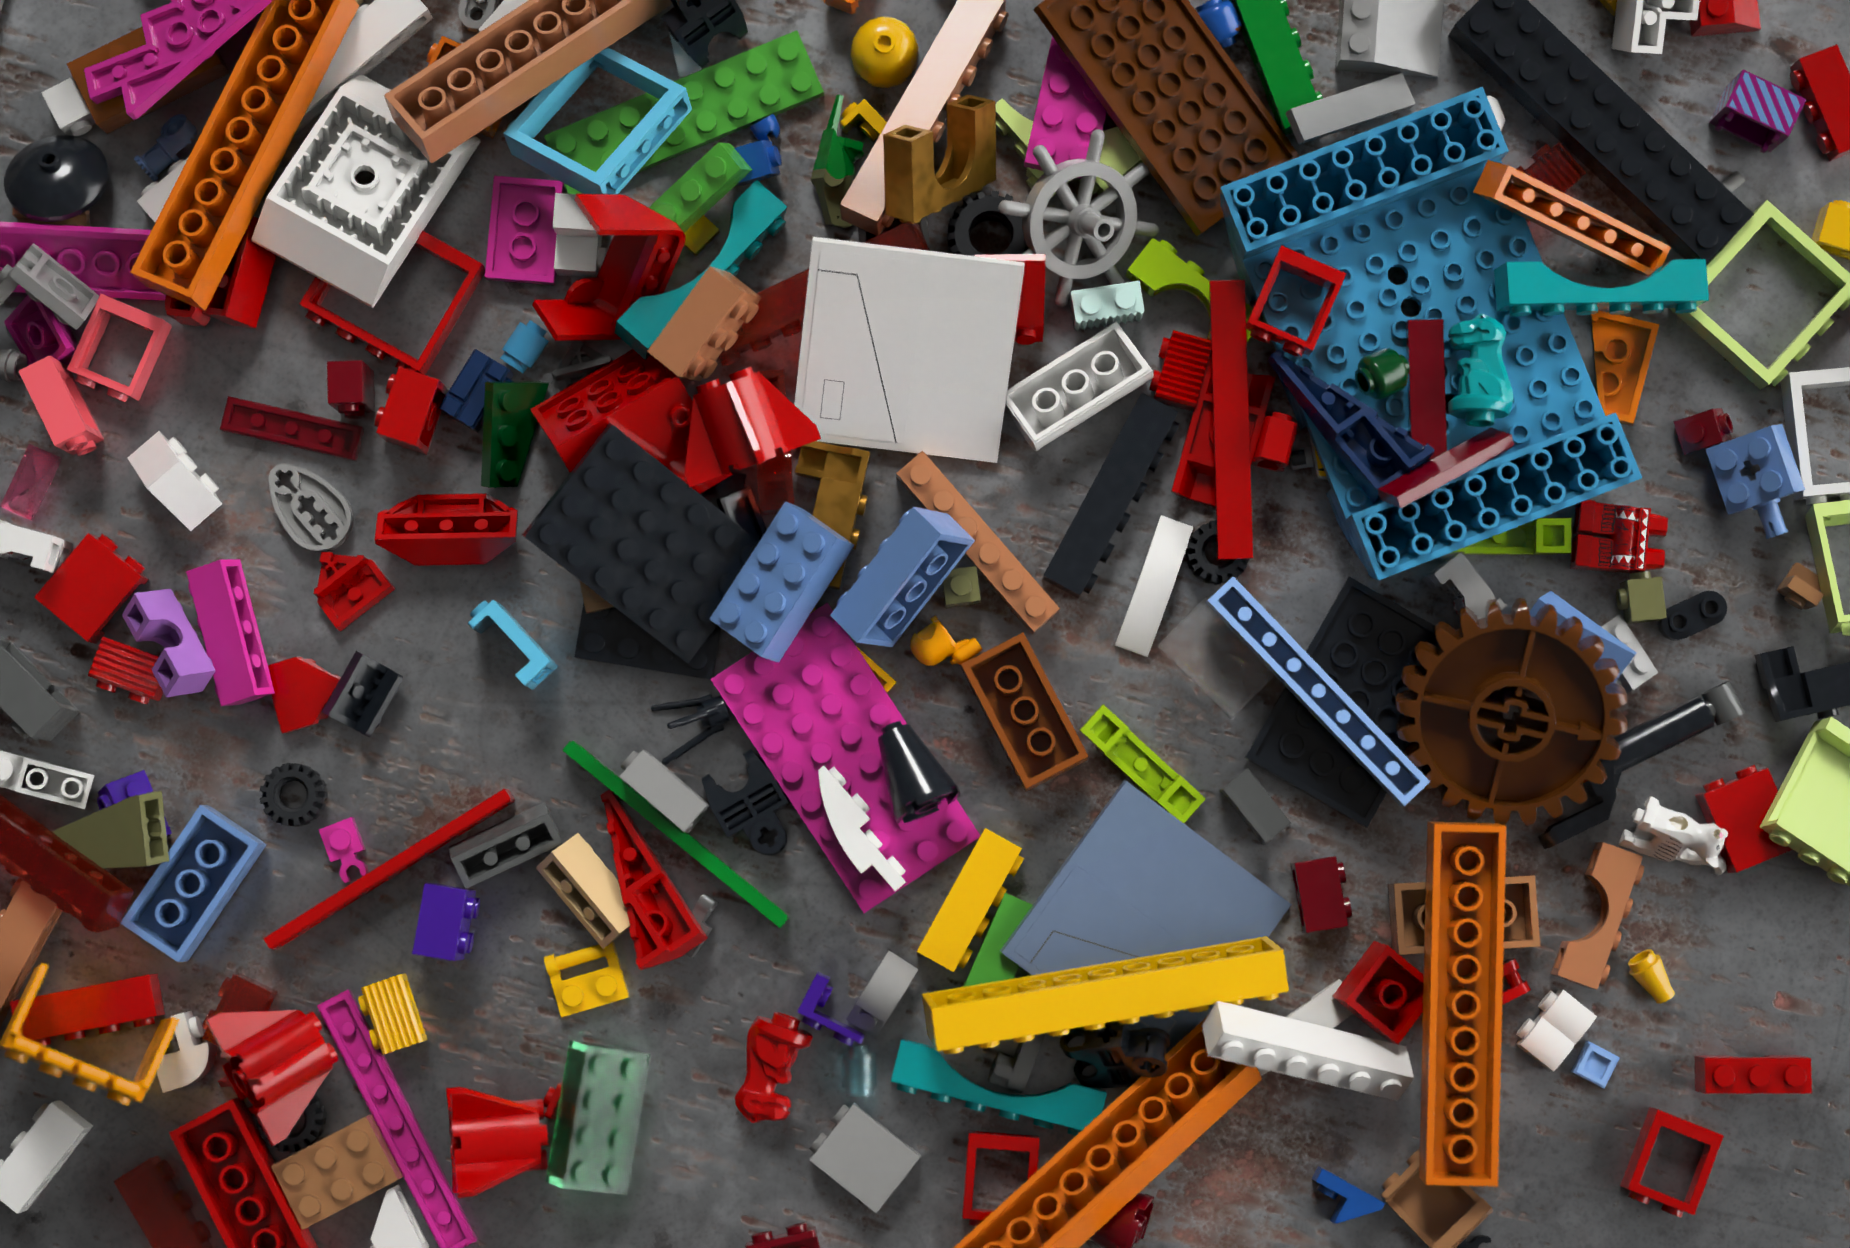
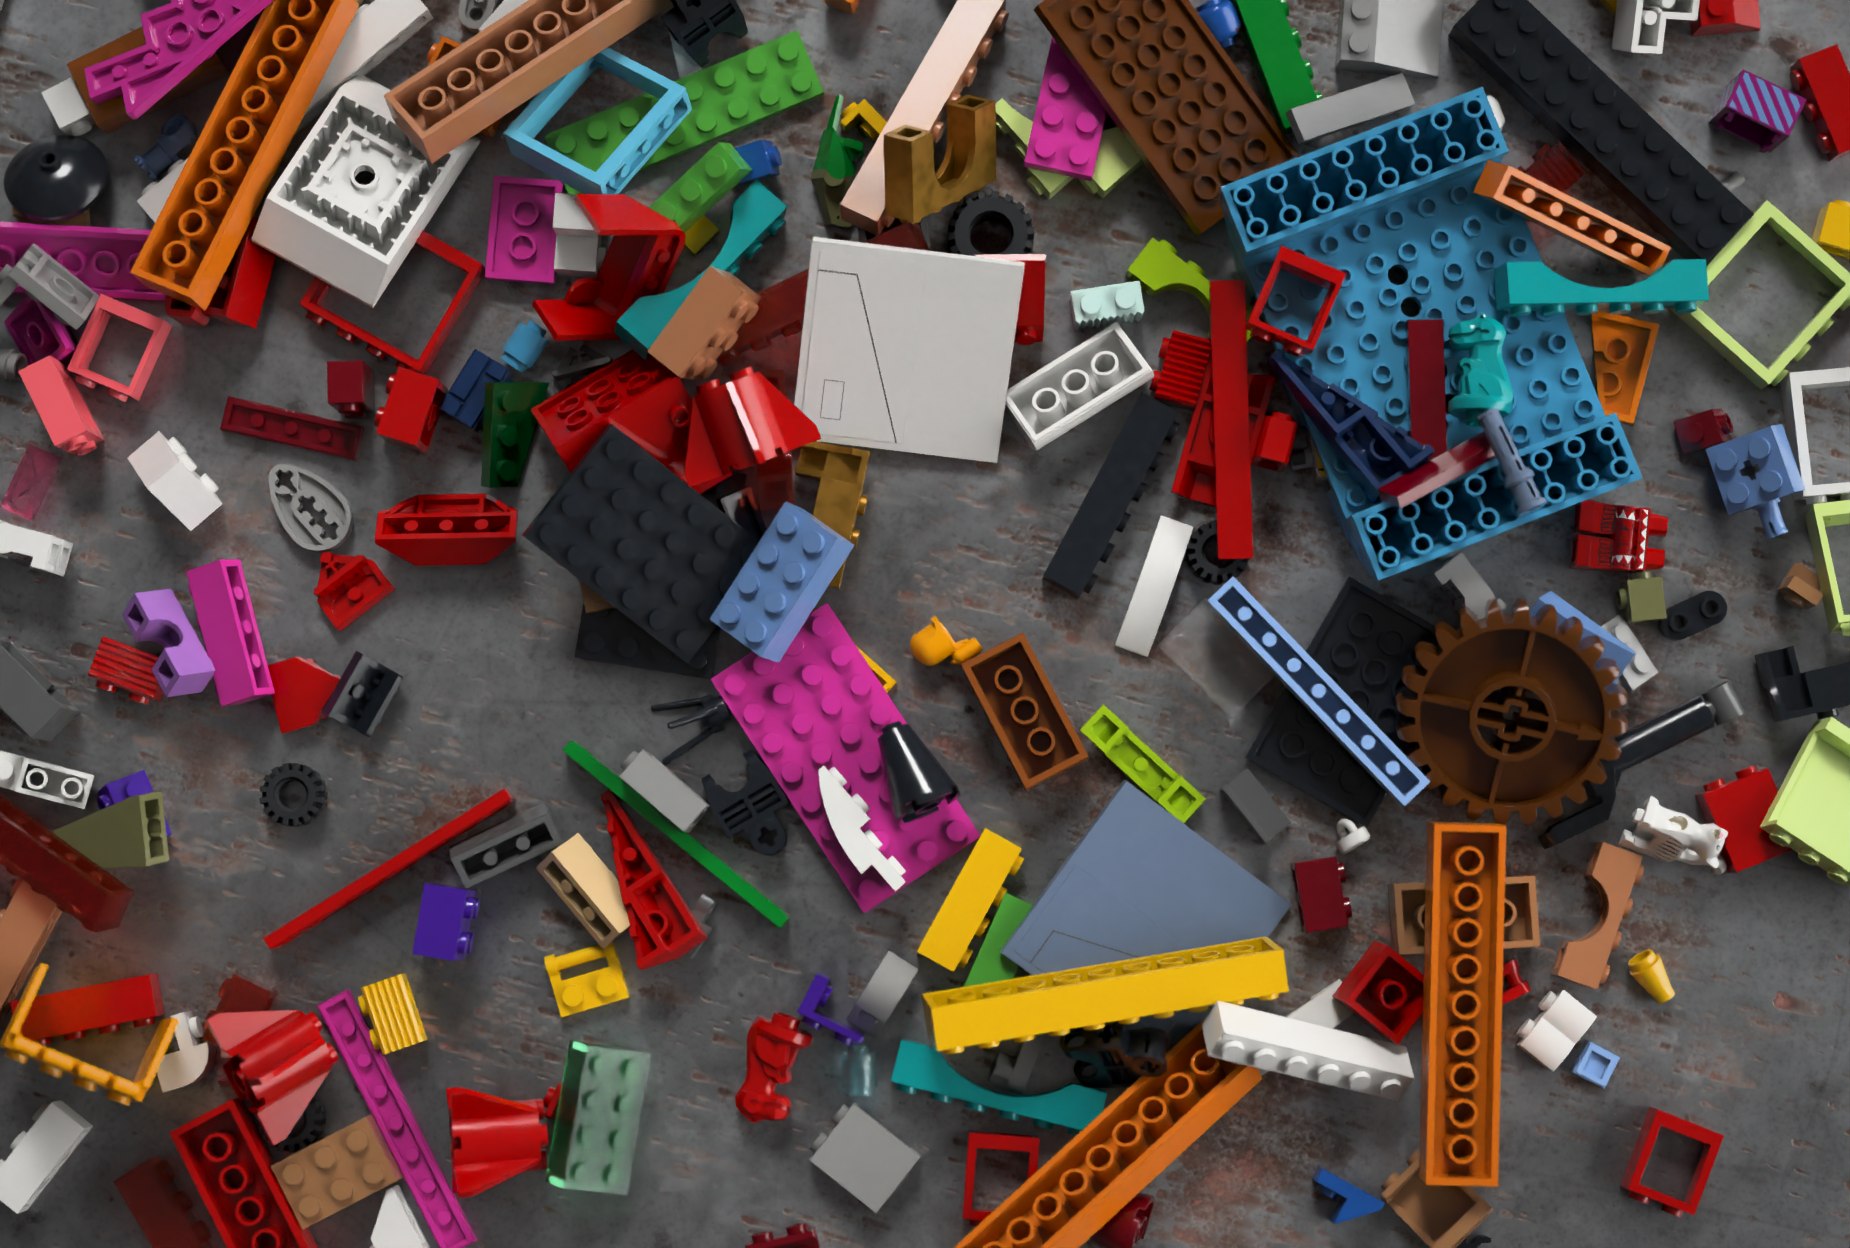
red panel [34,533,149,644] -> none
medium blue brick [120,805,267,963] -> none
dark pink plate [319,817,369,883] -> none
medium azure panel [468,599,558,689] -> none
blue hinge [750,114,780,141] -> none
medium blue brick [830,507,975,647] -> none
yellow cylinder [851,16,919,88] -> none
nougat arch [896,451,1060,635] -> none
olive brick [942,566,981,608] -> none
light grey piece [998,129,1159,307] -> none
dark green head [1355,348,1410,400] -> none
lime slope [1448,518,1571,555] -> none
red arch [1695,1055,1812,1094] -> none
none -> white tile [1335,818,1371,855]
none -> sand blue pin [1477,408,1548,516]

